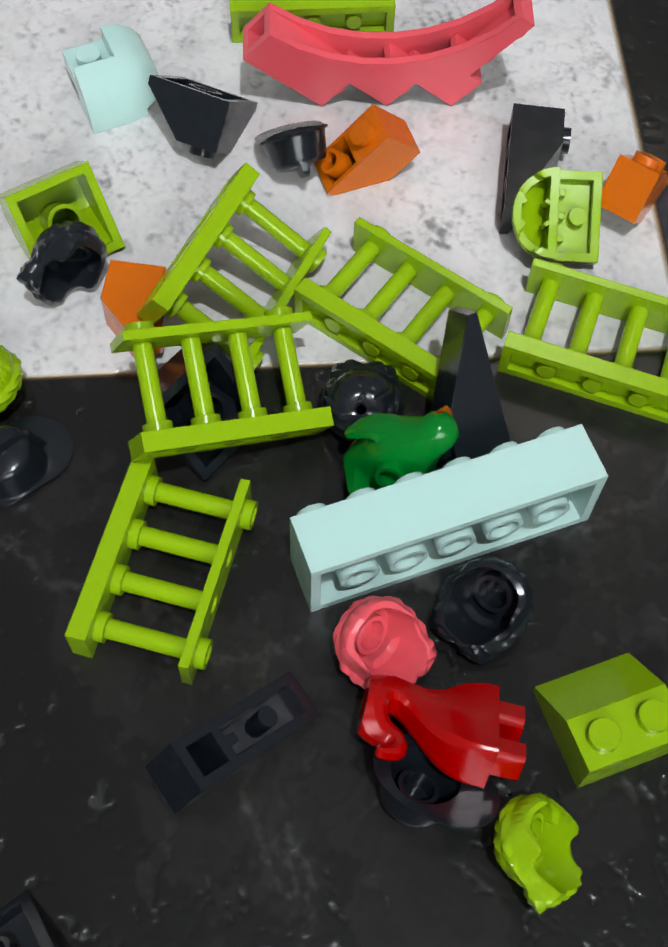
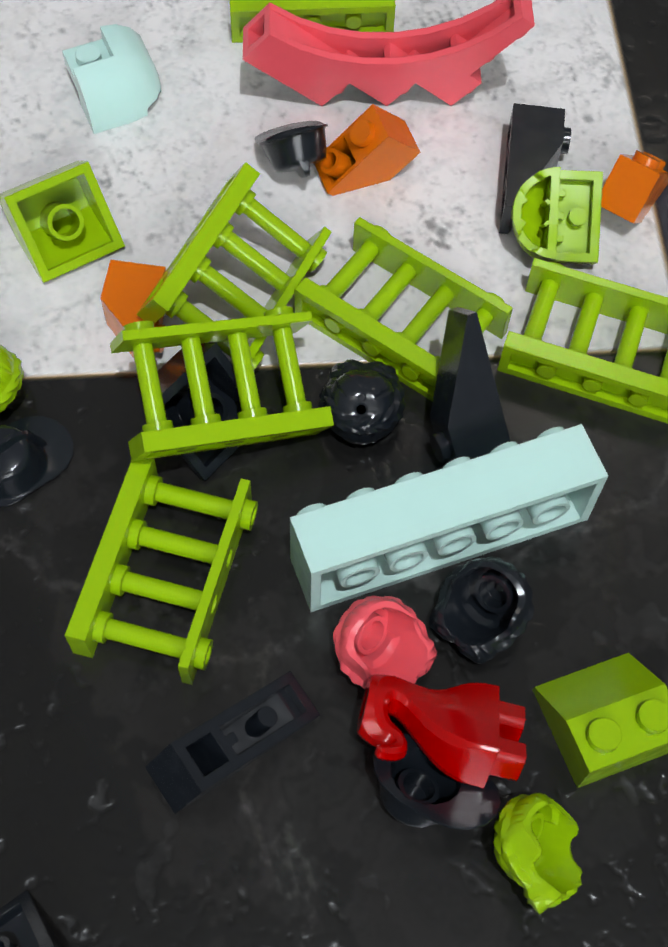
black hair [17,220,107,306] -> none
black slope [148,75,258,159] -> none
green animal [343,405,460,494] -> none

